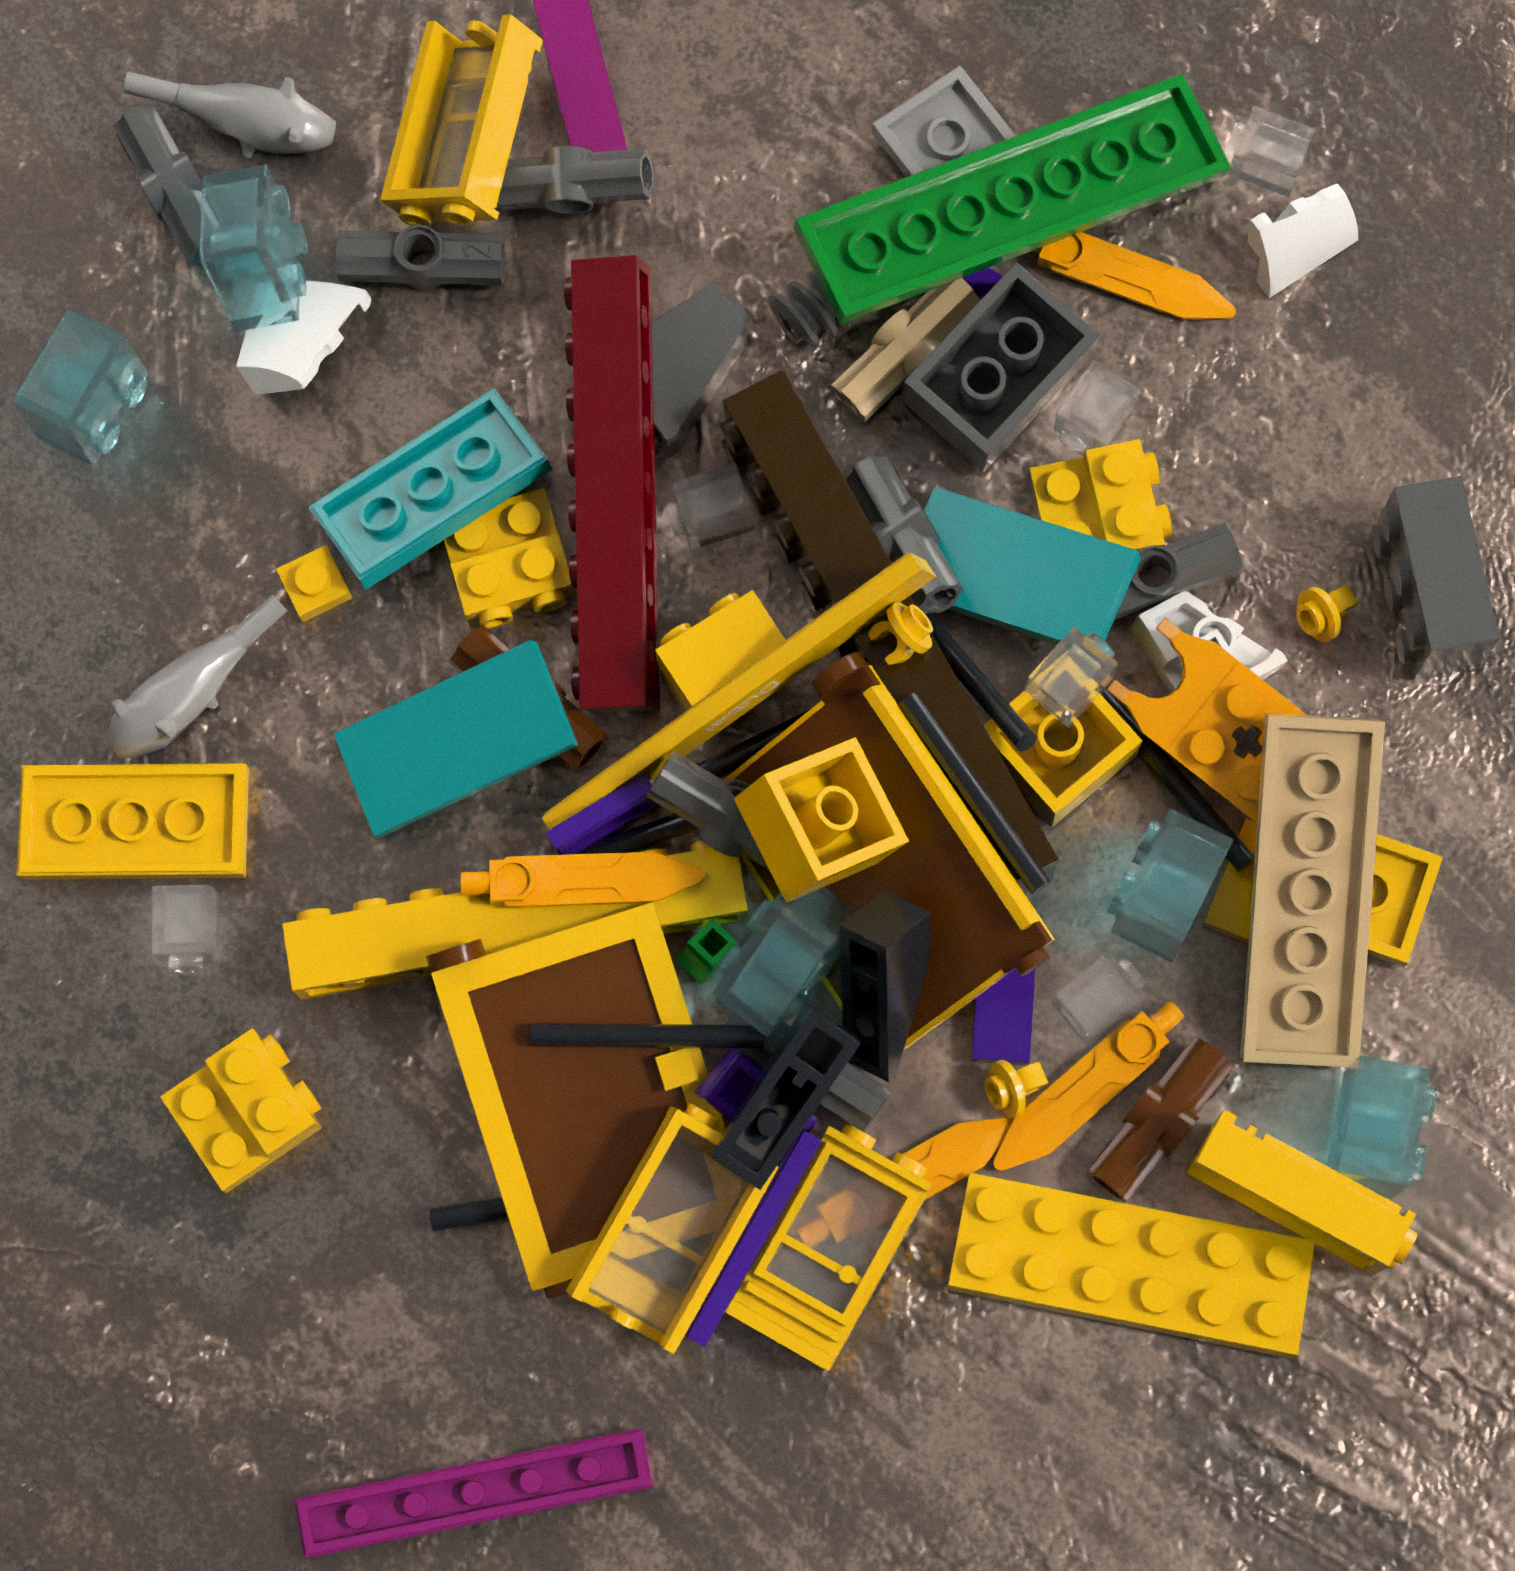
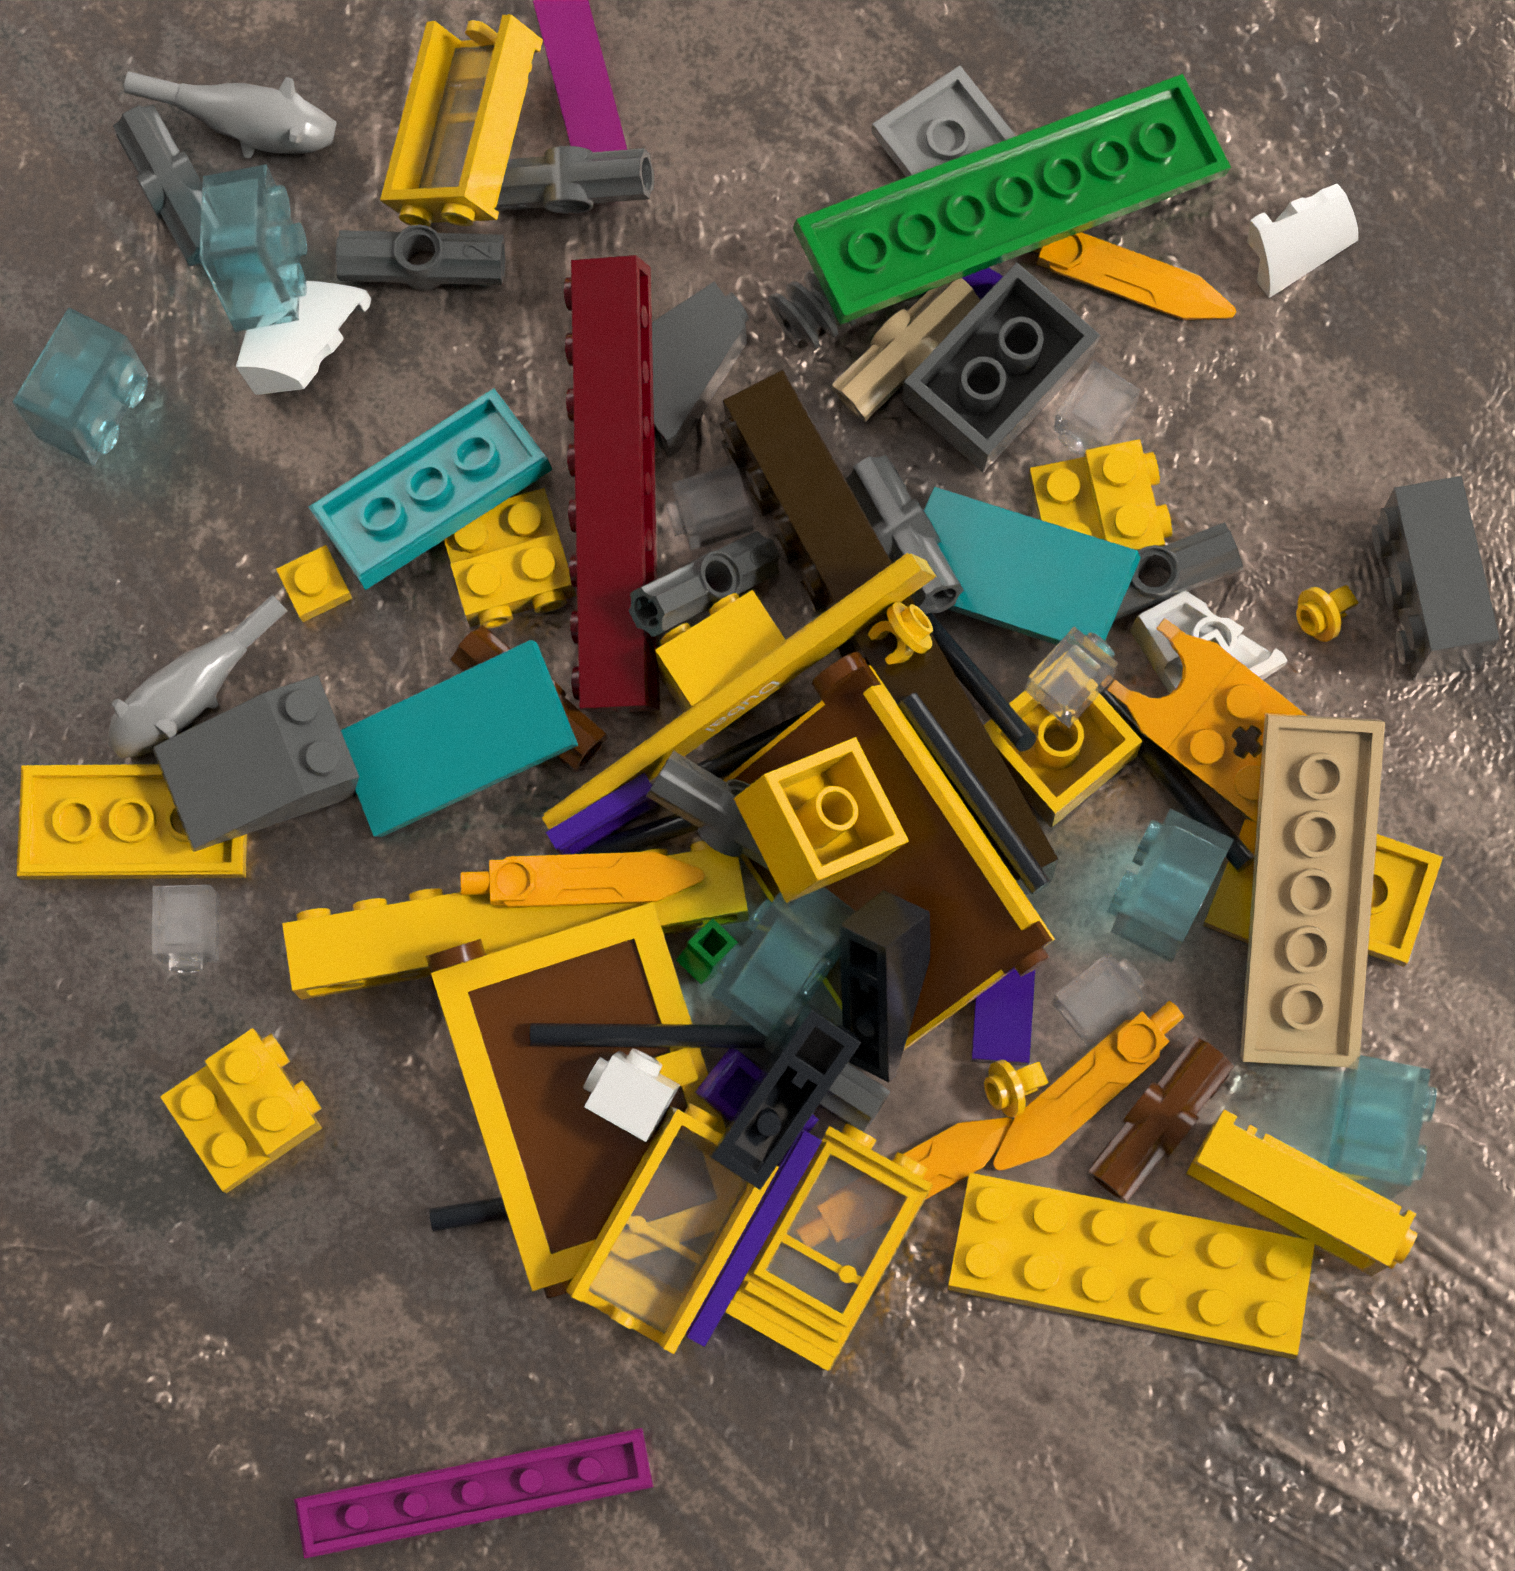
clear brick [1225,106,1316,198] -> none
none -> dark grey slope [153,675,359,852]
none -> white brick [583,1048,680,1142]
none -> dark grey piece [628,531,781,637]

